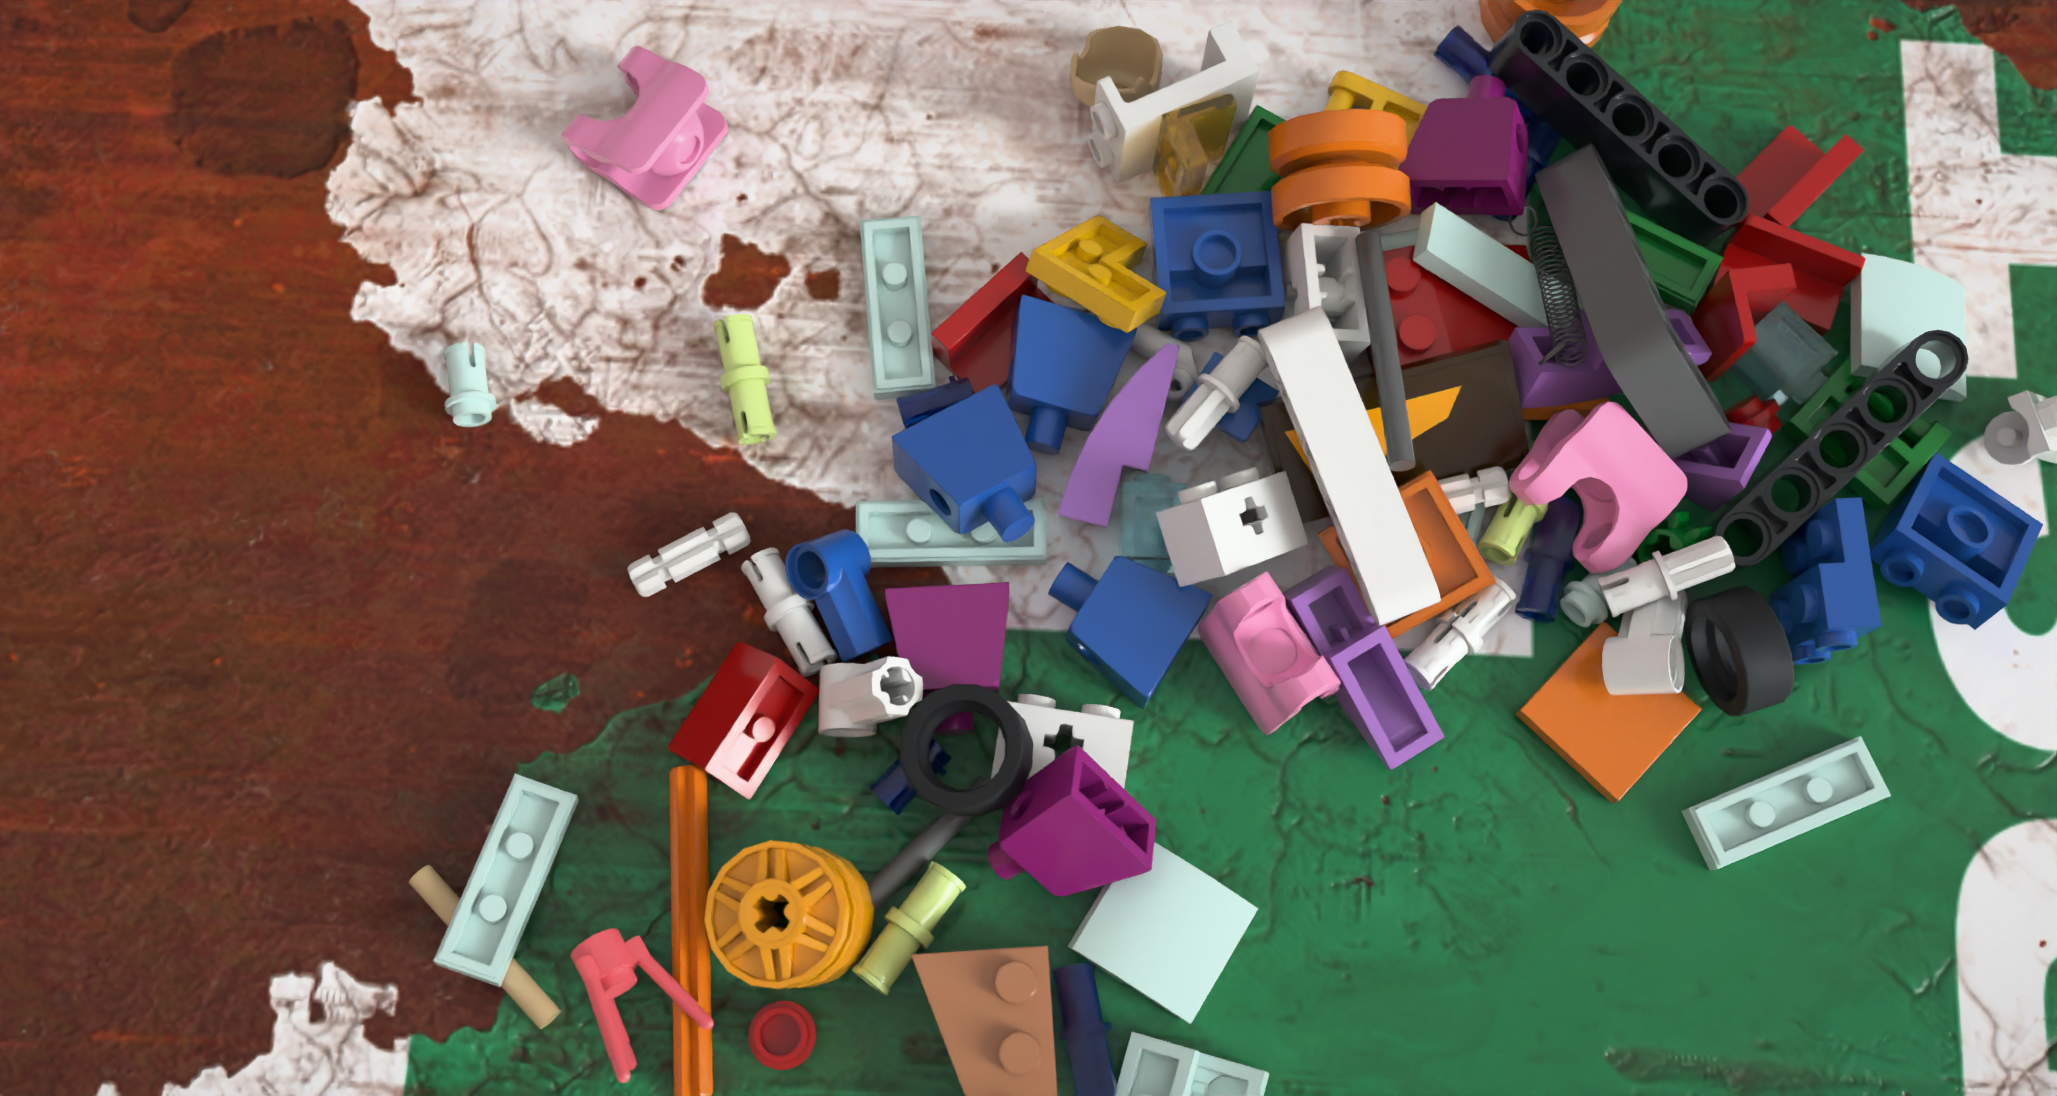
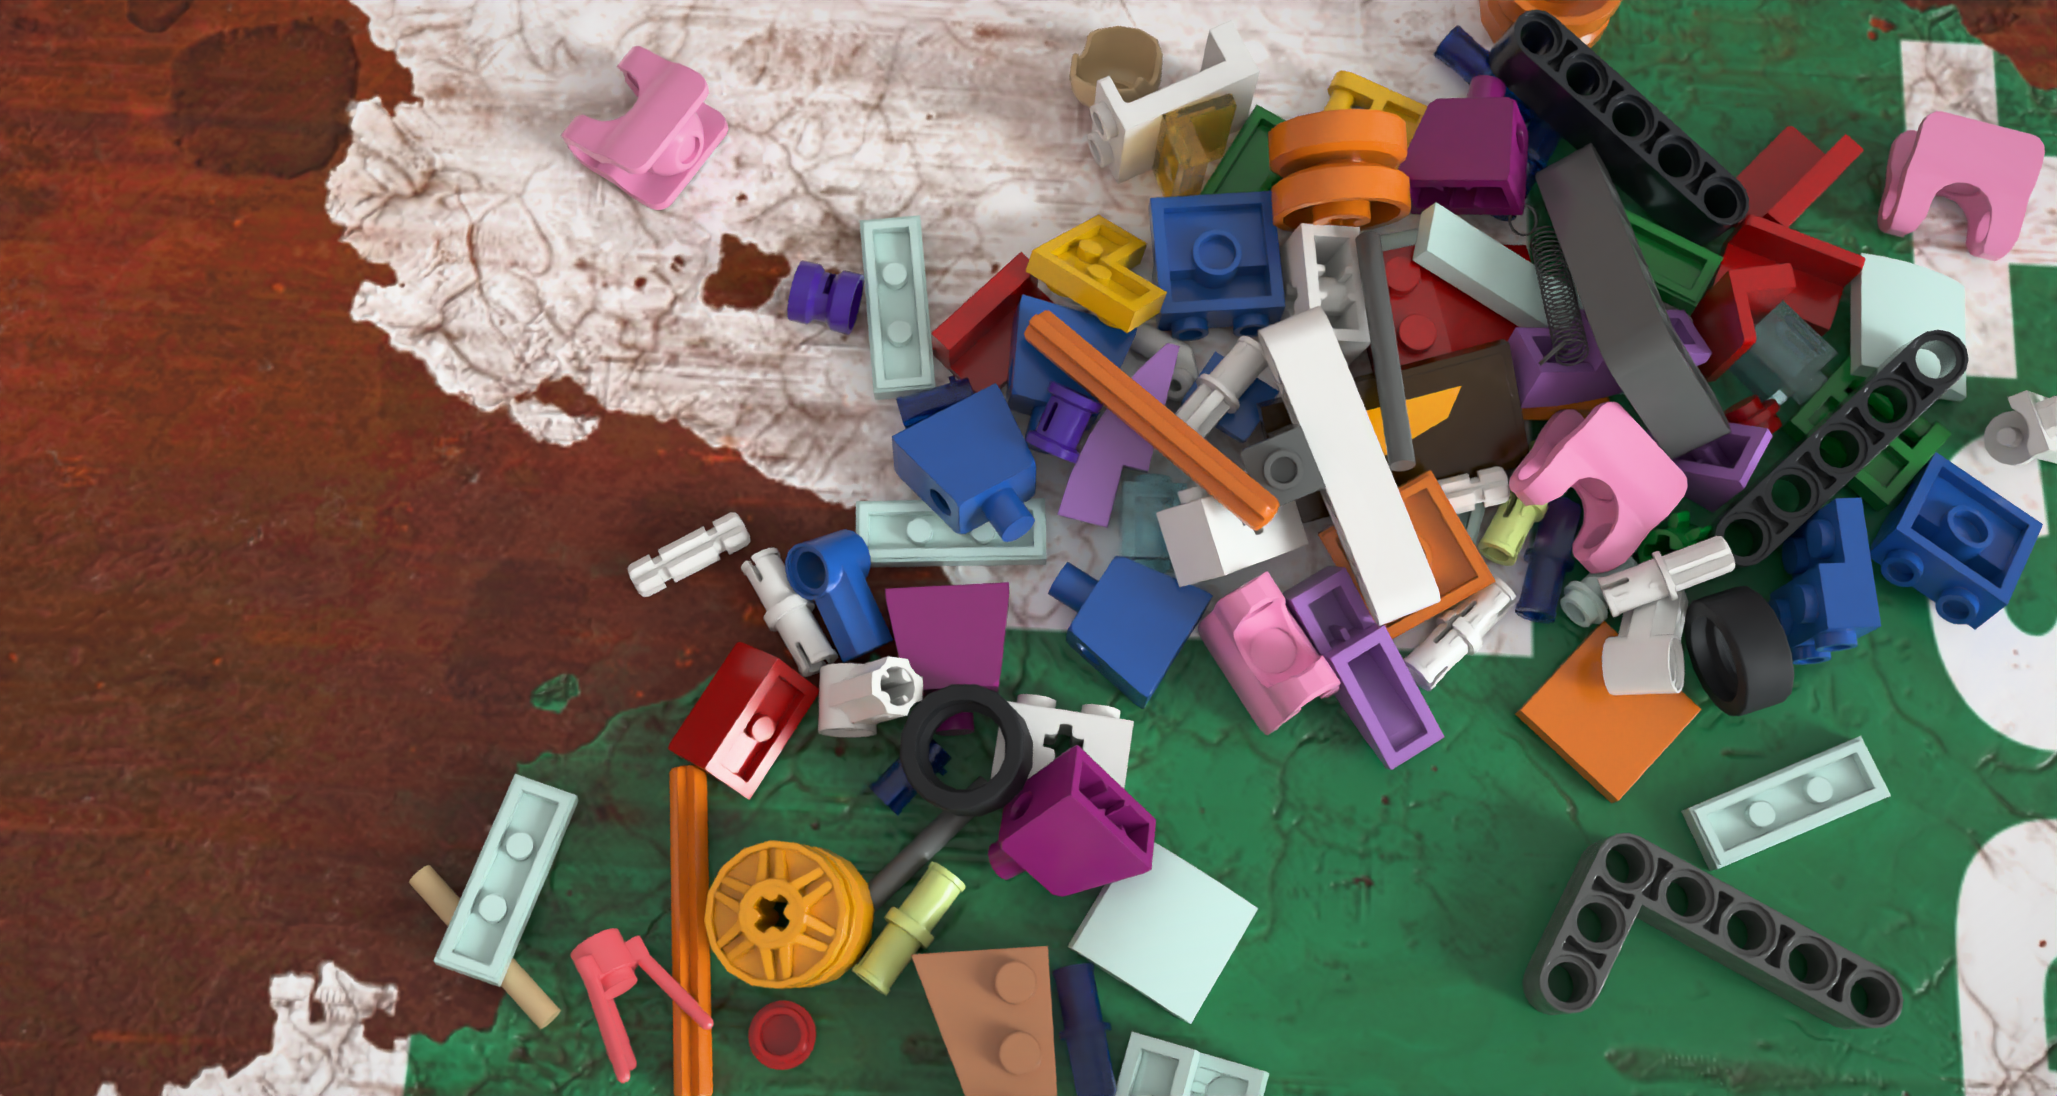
light aqua pin [443,342,497,427] -> none
yellowish green pin [713,314,777,445] -> none
none -> dark purple wheel [787,260,864,335]
none -> orange axle [1024,310,1280,530]
none -> dark purple bush [1025,380,1103,463]
none -> dark grey bracket [1240,423,1326,507]
none -> dark grey beam [1522,833,1904,1030]
none -> bright pink piece [1877,111,2045,261]

